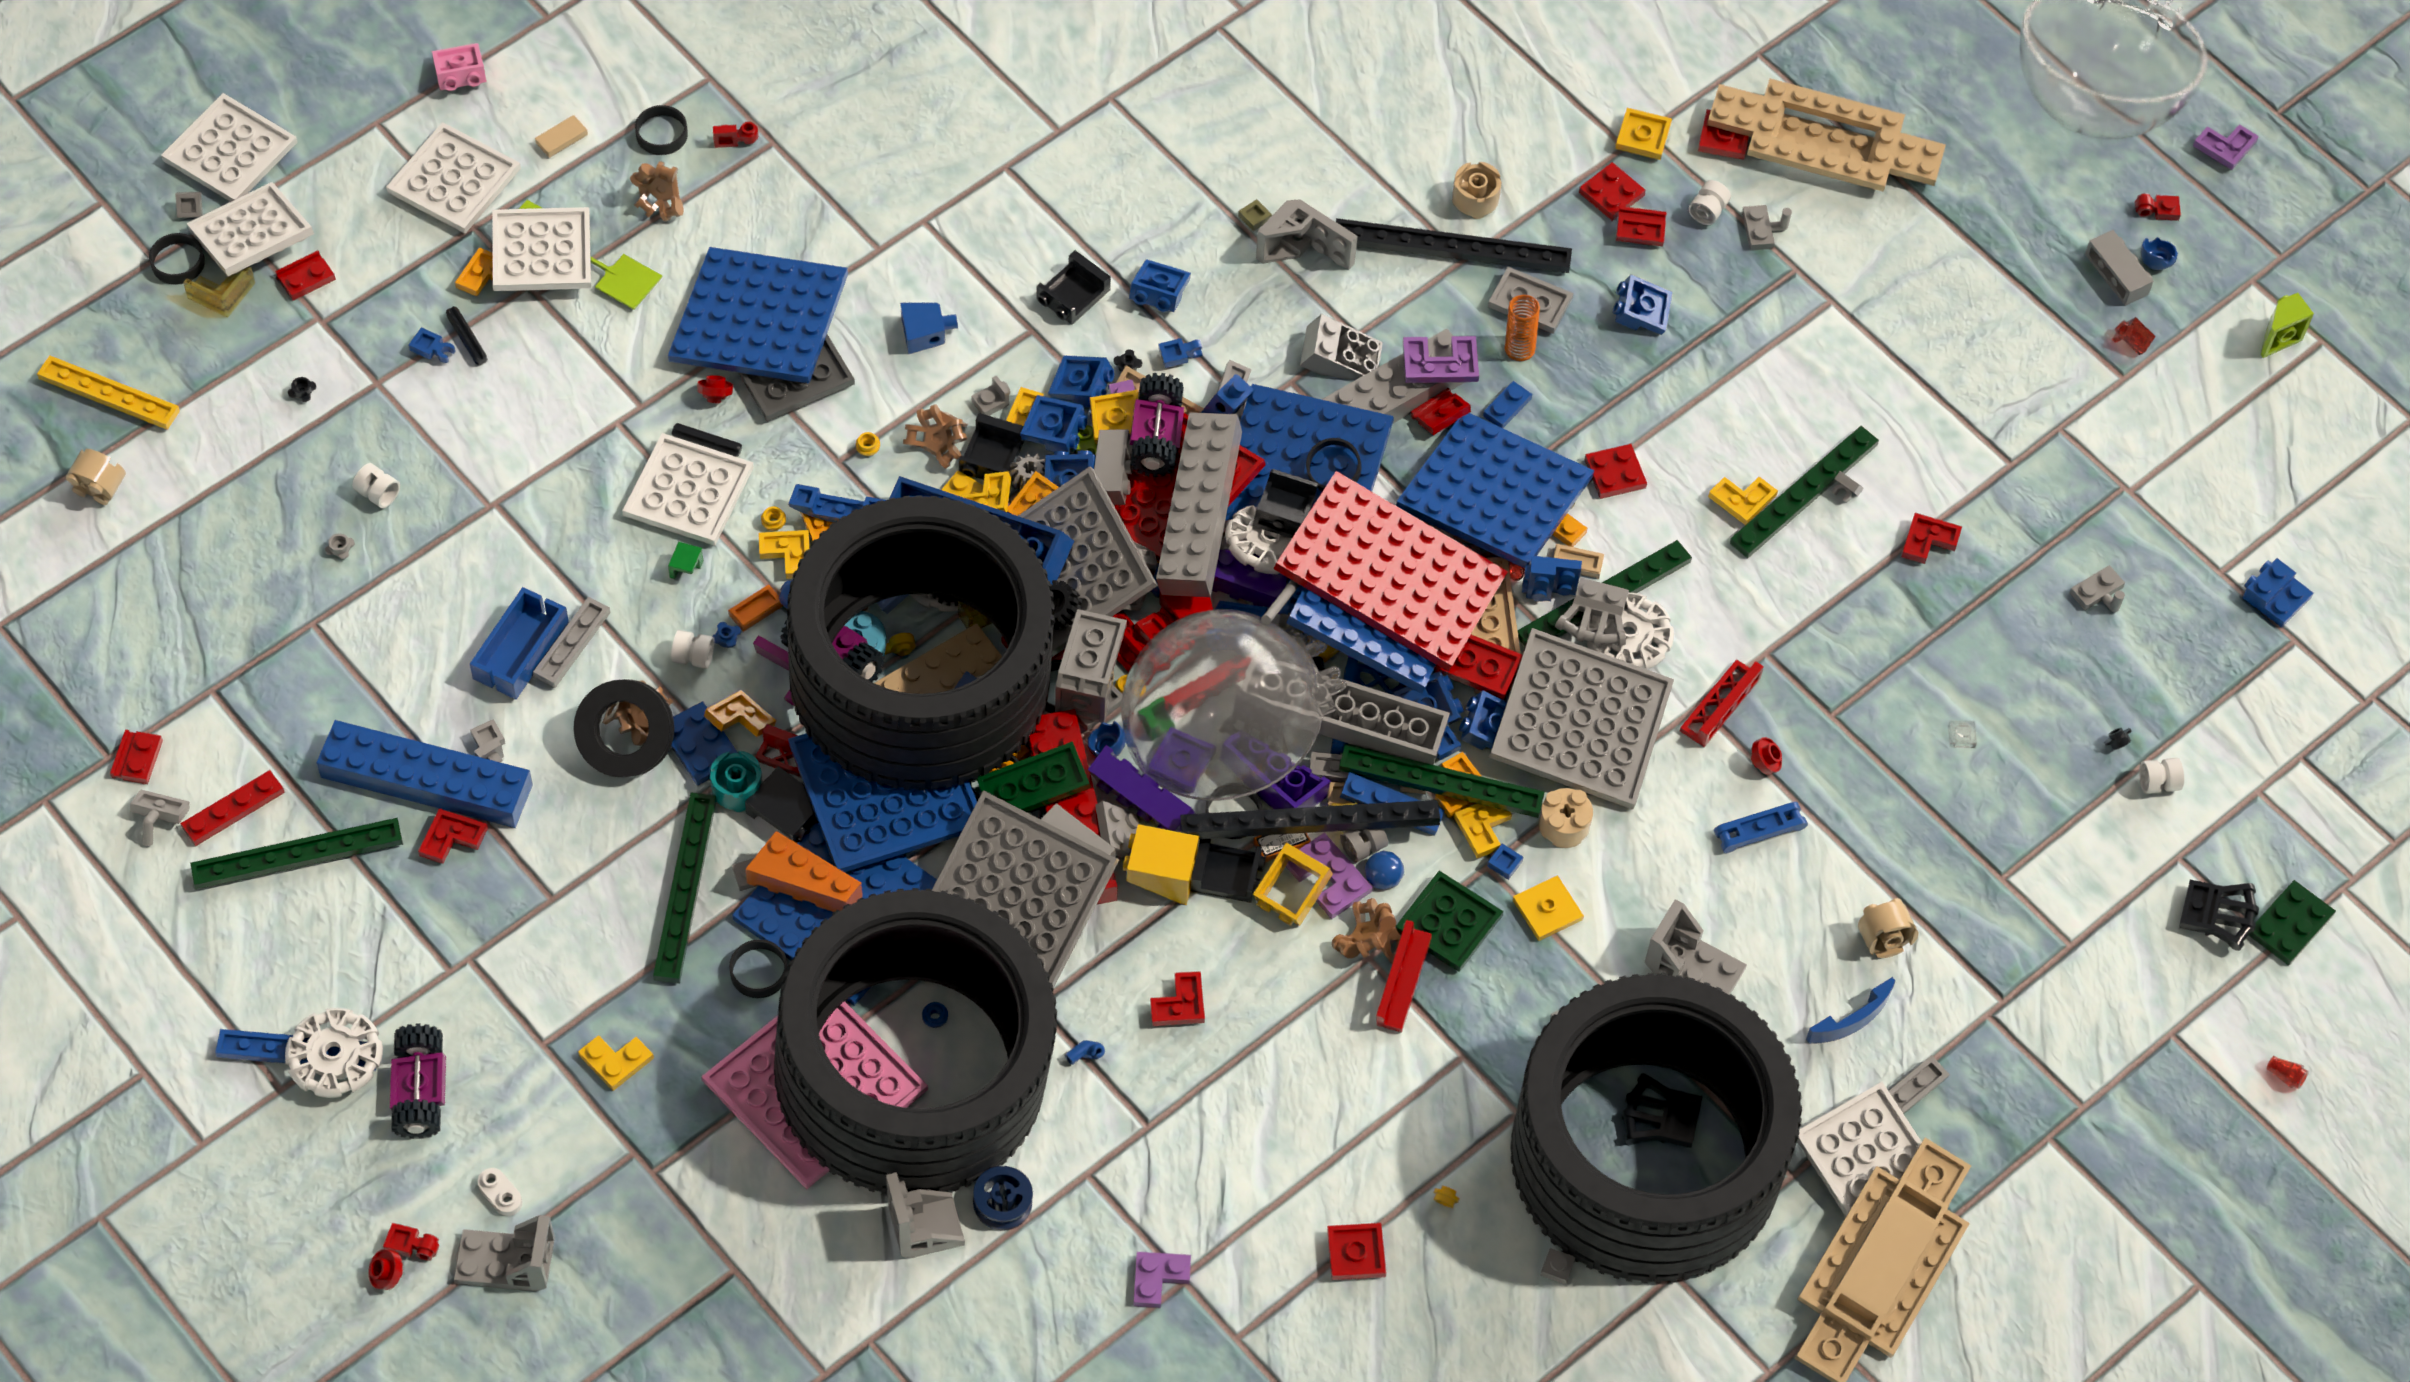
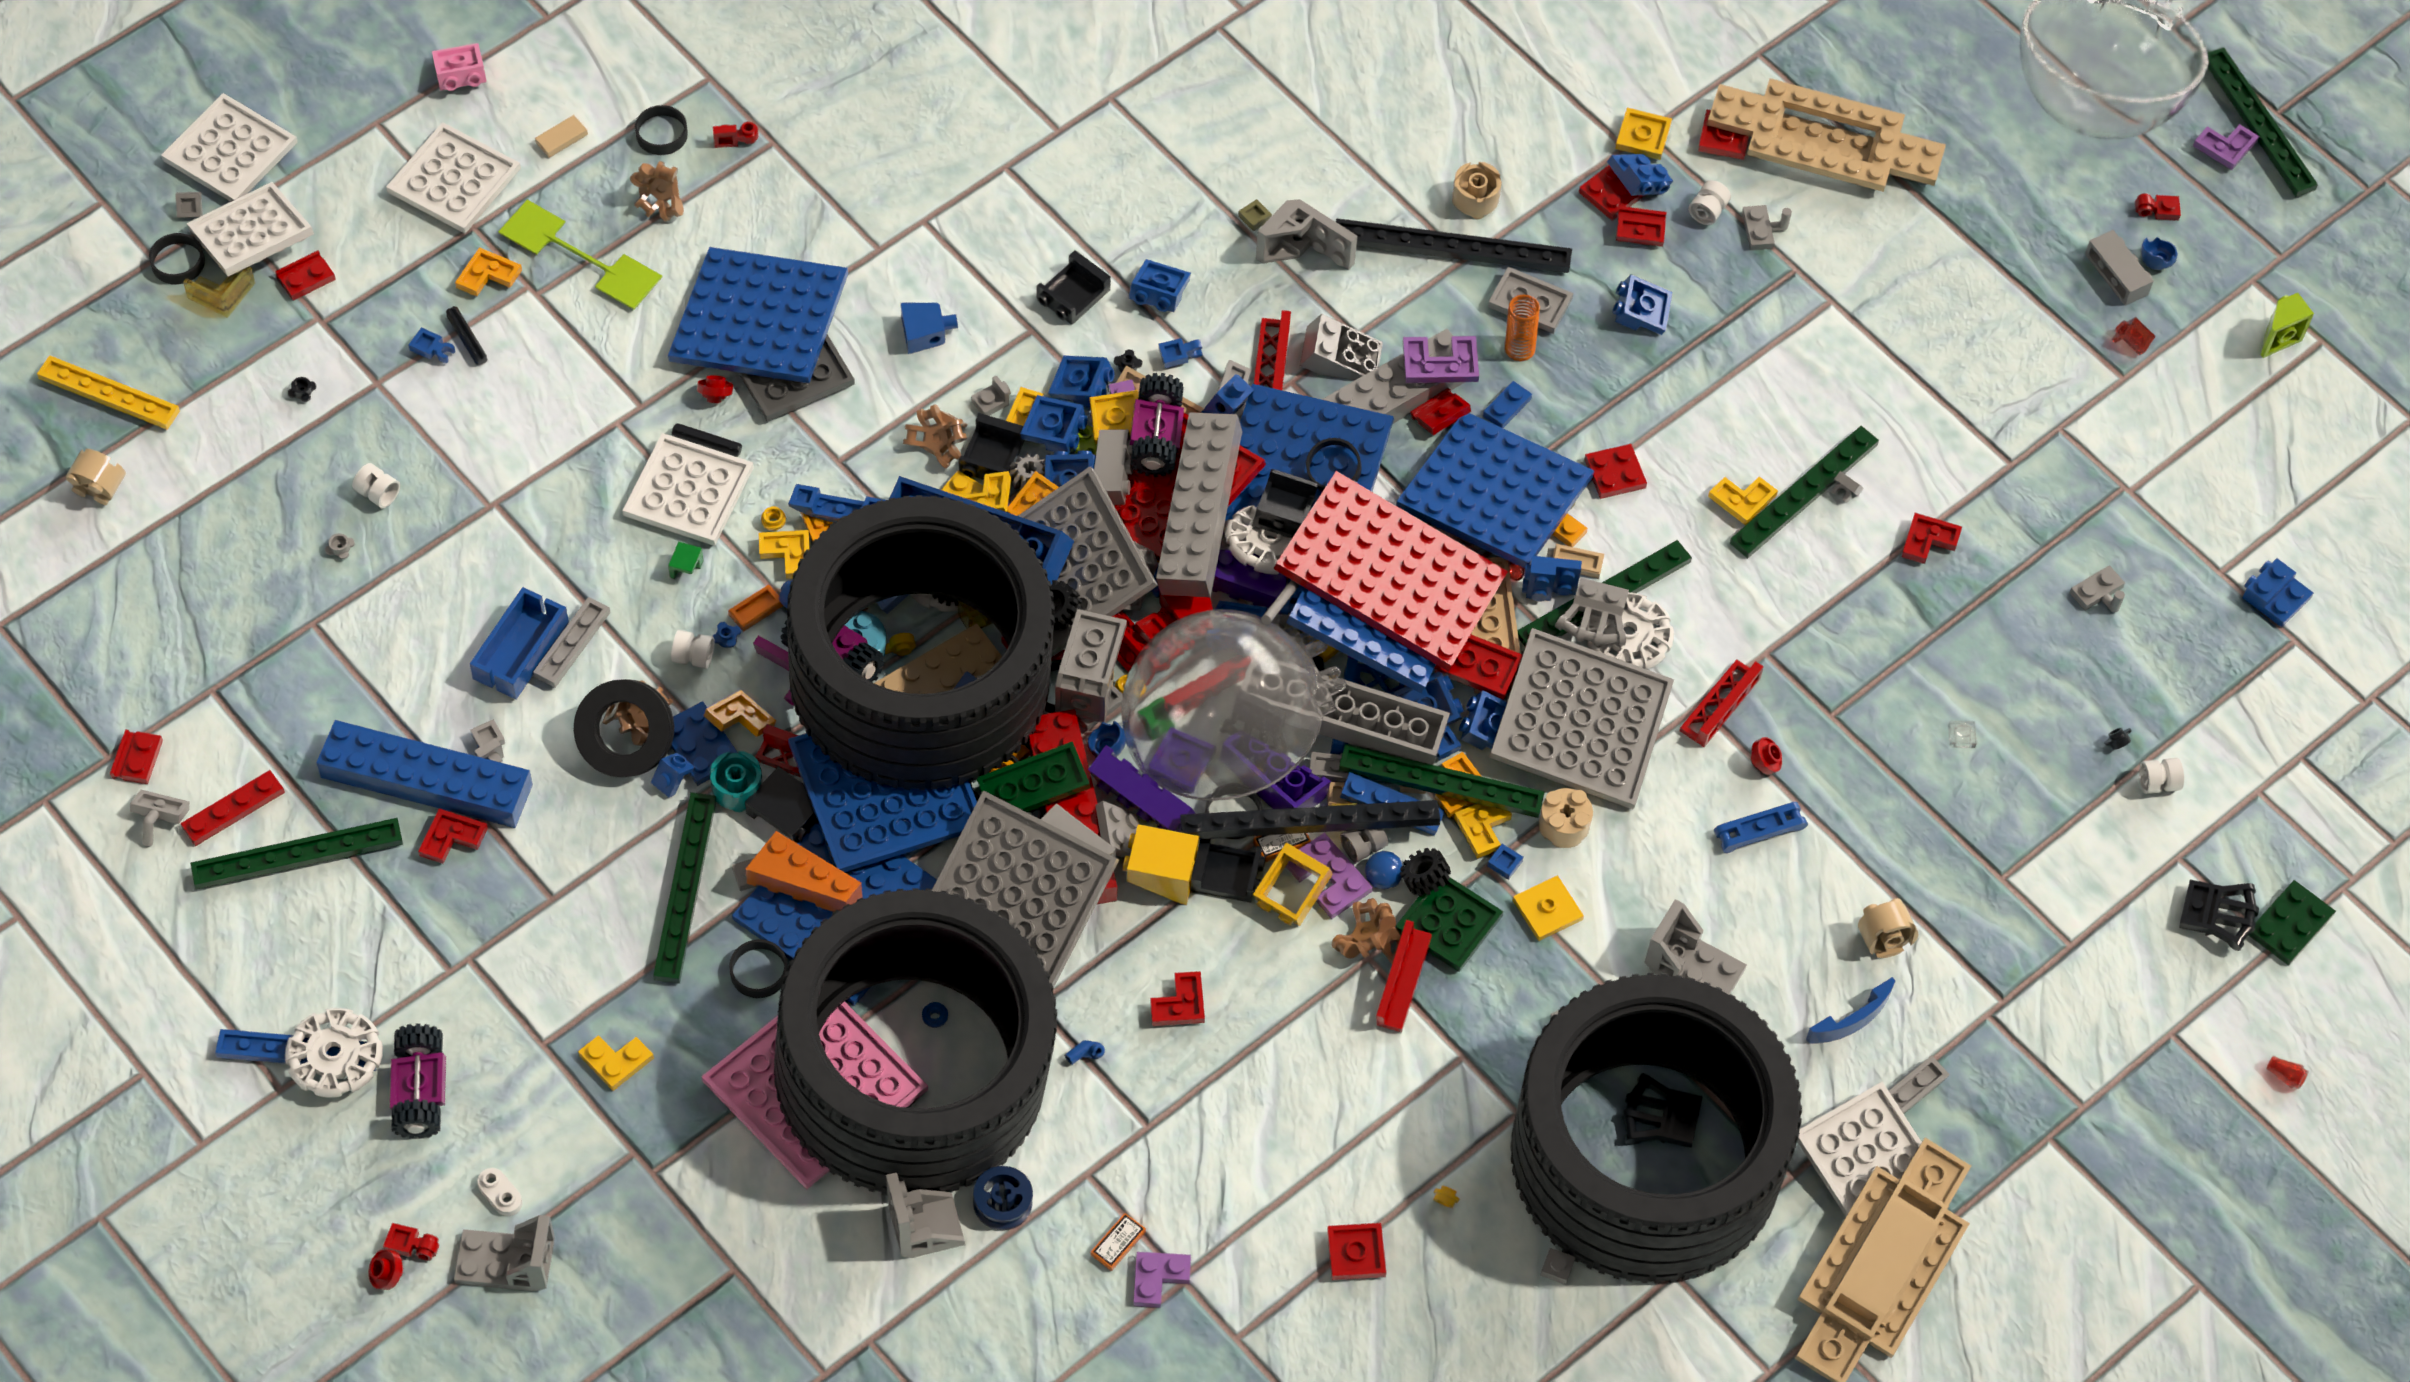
white plate [492,207,591,291] -> none
yellow plate [856,432,880,456] -> none
none -> blue bracket [650,753,694,798]
none -> tile [1091,1213,1146,1271]
none -> red fence [1254,310,1291,390]
none -> black tyre [1400,848,1451,896]
none -> blue plate [1607,154,1673,195]
none -> dark green plate [2202,47,2318,197]

